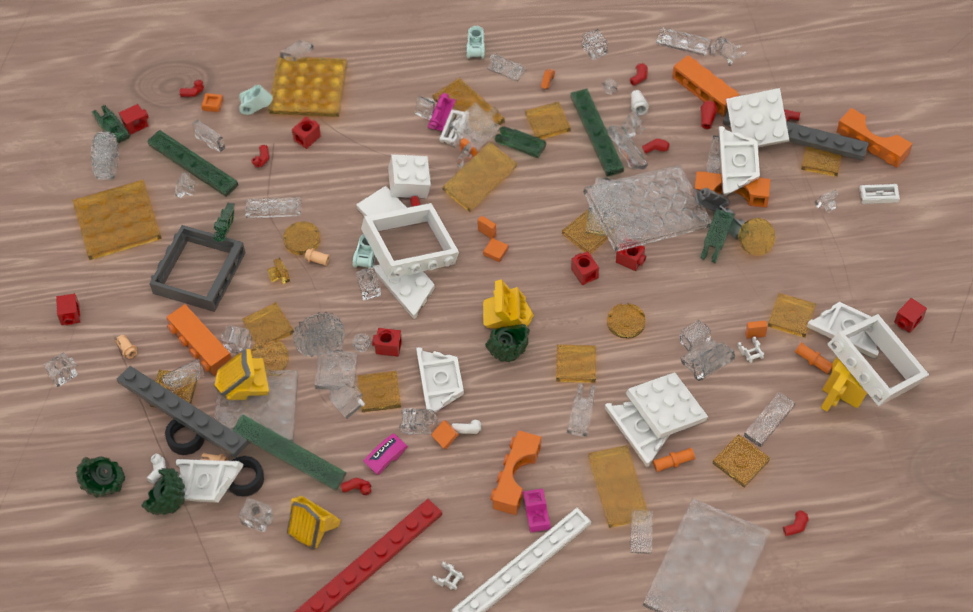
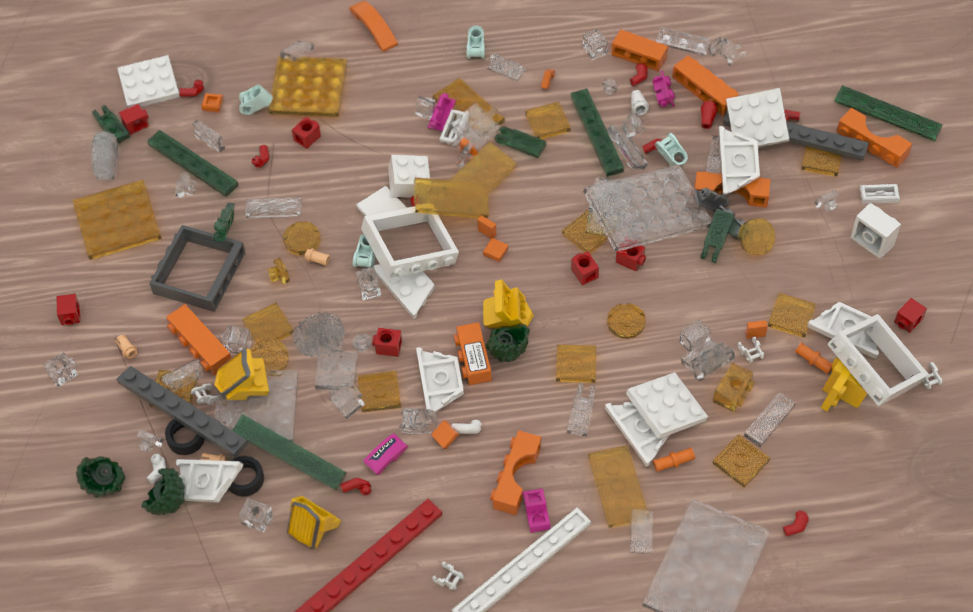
none -> white plate [118,55,180,108]
none -> clear tile [136,429,164,453]
none -> white piece [191,383,220,405]
none -> orange slope [349,0,398,52]
none -> clear yellow tile [414,177,489,218]
none -> orange brick [454,322,492,385]
none -> orange brick [611,29,668,72]
none -> dark pink hinge [652,70,676,107]
none -> light aqua piece [655,133,688,169]
none -> clear yellow brick [713,362,755,412]
none -> clear green plate [834,85,943,141]
none -> white brick [851,203,901,259]
none -> white piece [923,362,942,389]

